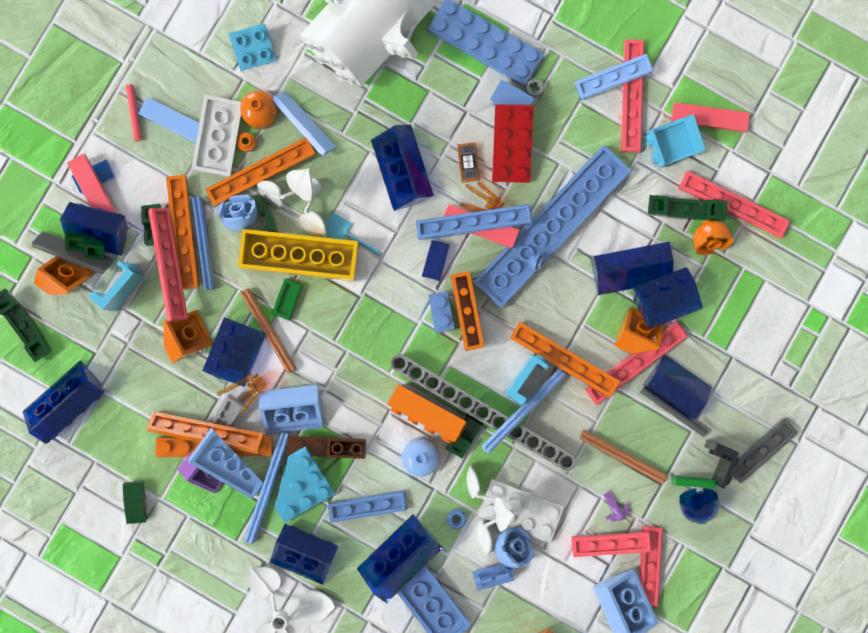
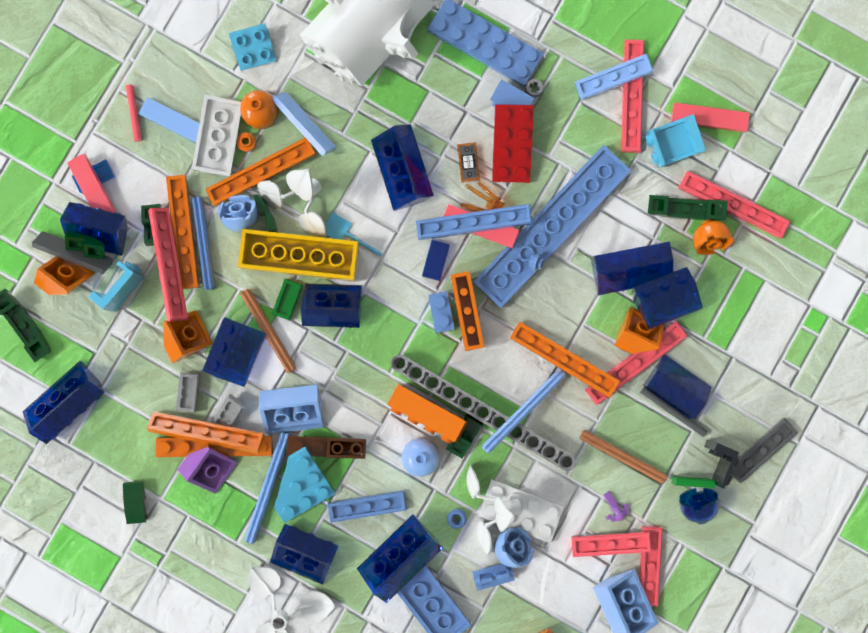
light blue wing [188,428,263,499] -> none
clear orange plant [217,373,267,414] -> none
medium azure panel [504,354,549,405] -> none
none -> light grey plate [176,373,201,413]
none -> clear blue slope [301,284,362,328]

